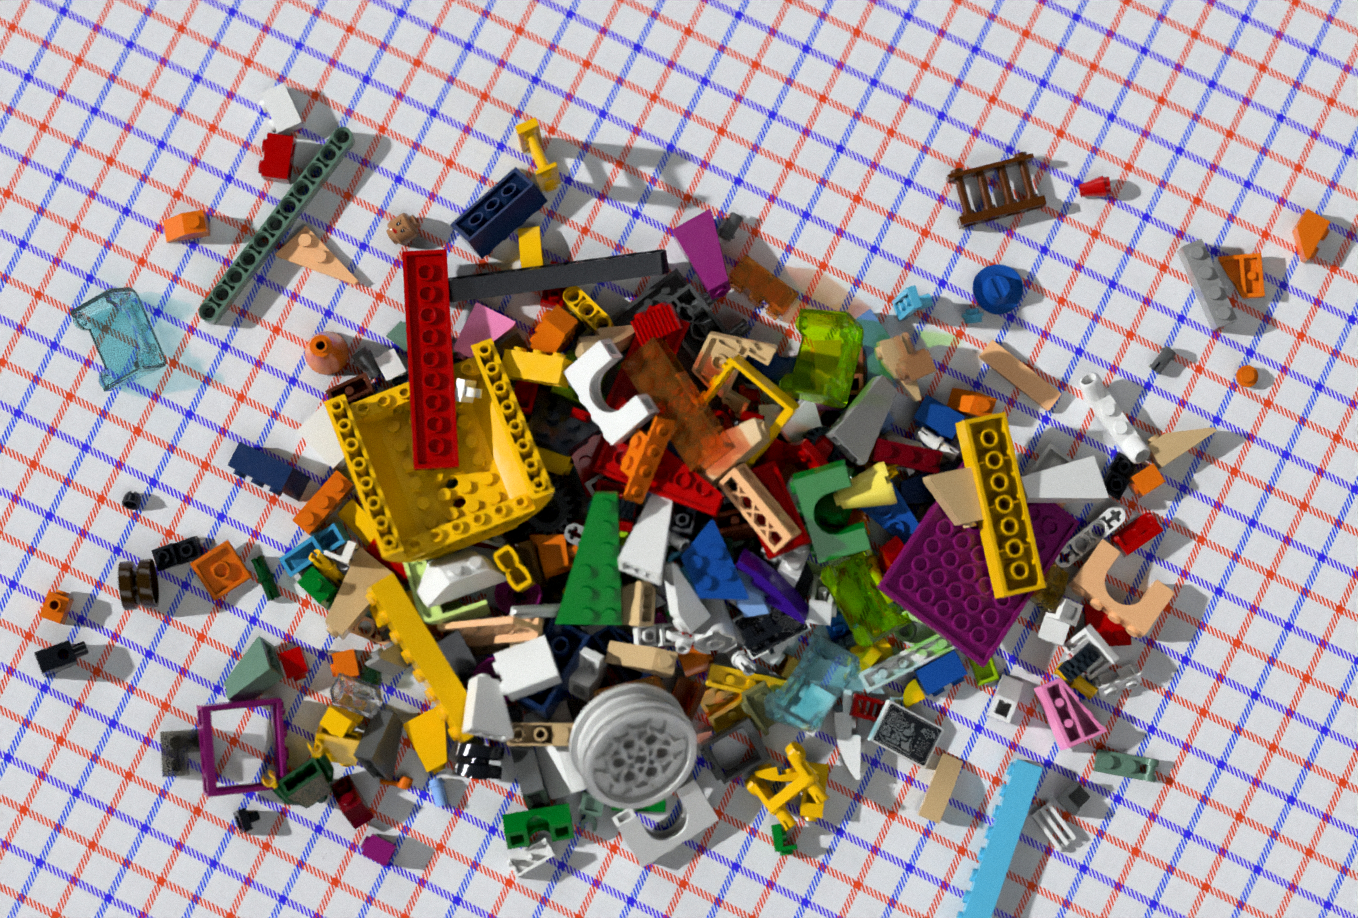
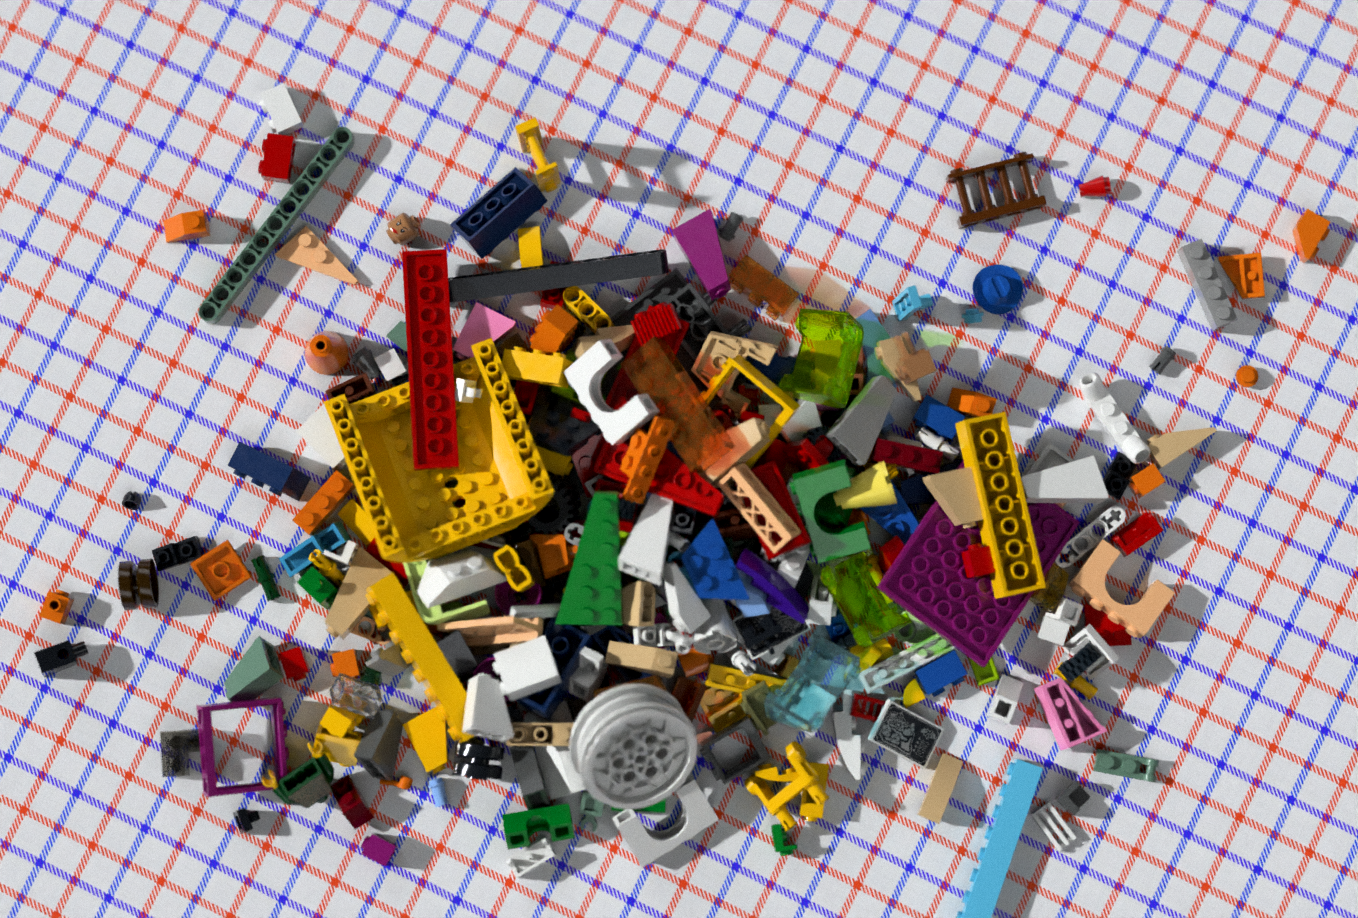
clear light blue windscreen [70,287,166,392] -> none
light nougat tile [978,340,1062,412] -> none
white hinge [1094,664,1142,698] -> none
none -> red brick [961,543,995,578]

